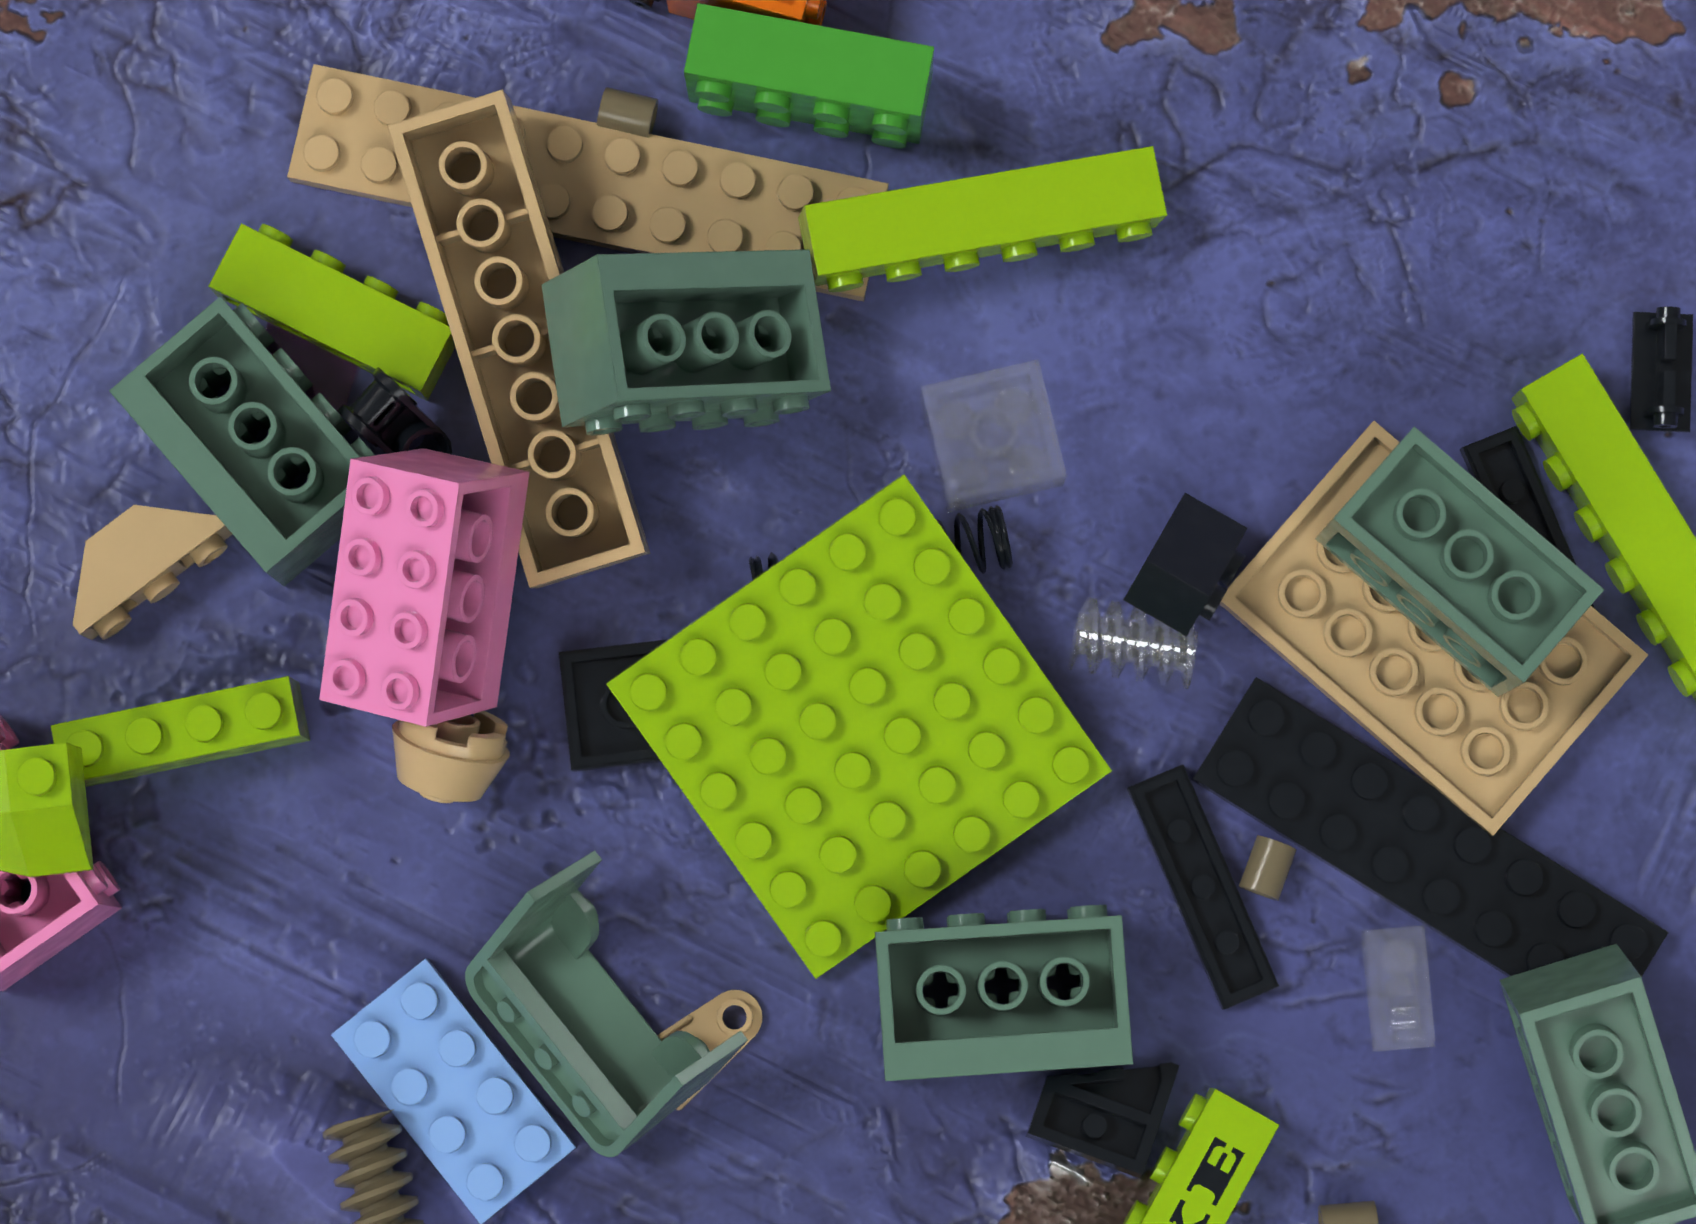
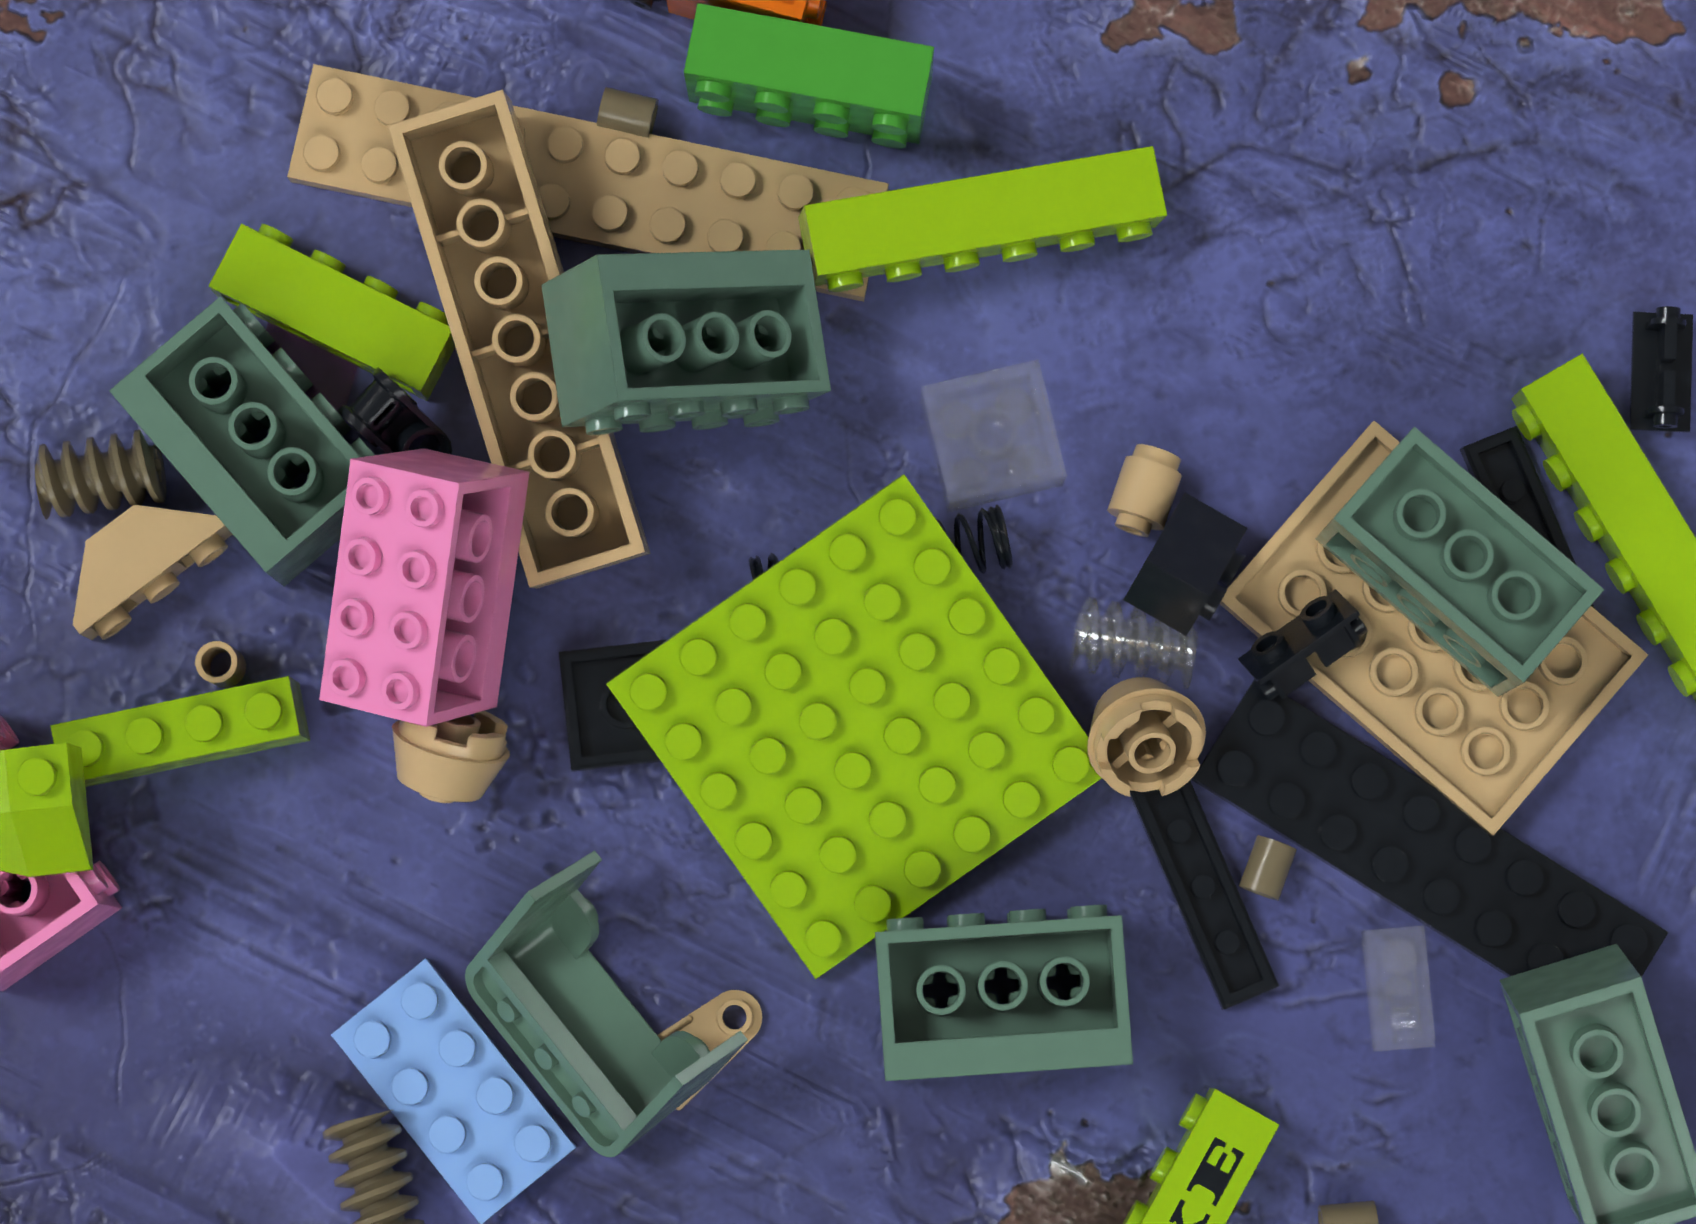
black wing [1026,1062,1180,1178] -> none
none -> dark tan piece [35,430,167,520]
none -> tan hinge [195,641,246,688]
none -> tan cone [1087,677,1206,797]
none -> tan brick [1107,444,1182,537]
none -> black hinge [1238,589,1368,701]

